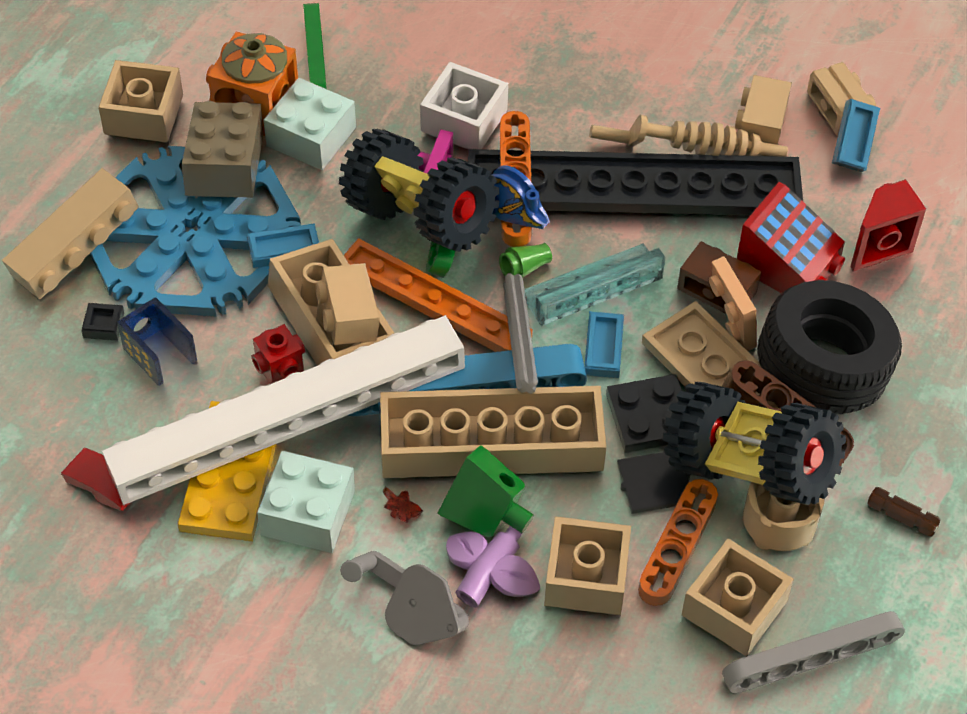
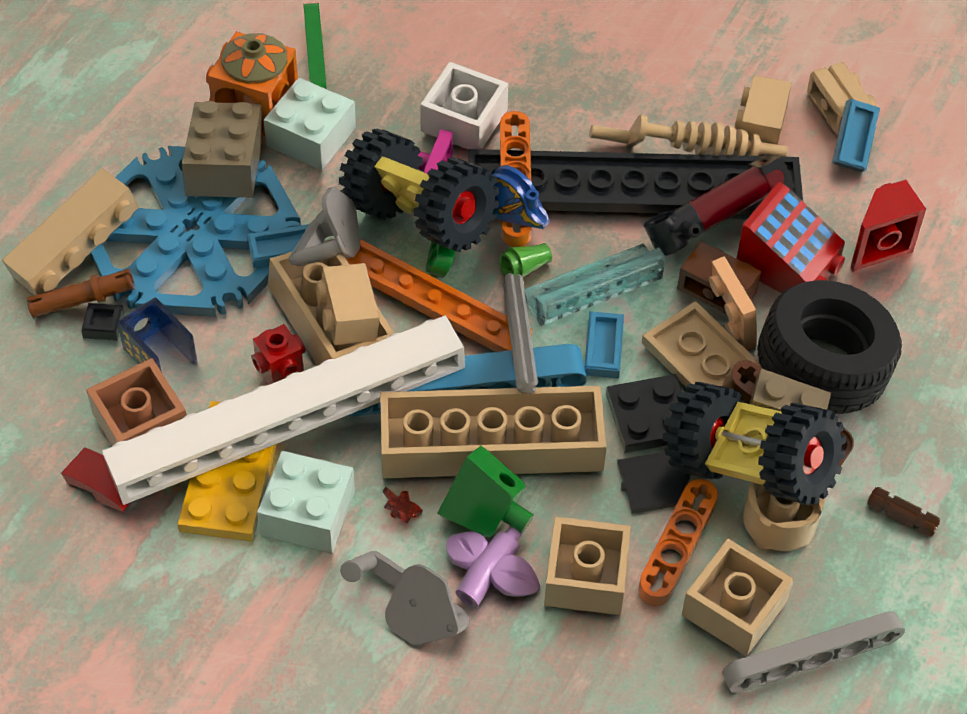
tan brick [98,60,183,142] -> none
none -> dark orange pin [27,268,135,319]
none -> nougat brick [86,358,187,446]
none -> light grey piece [289,187,360,266]
none -> piece [643,154,795,257]
none -> dark tan plate [750,369,831,411]

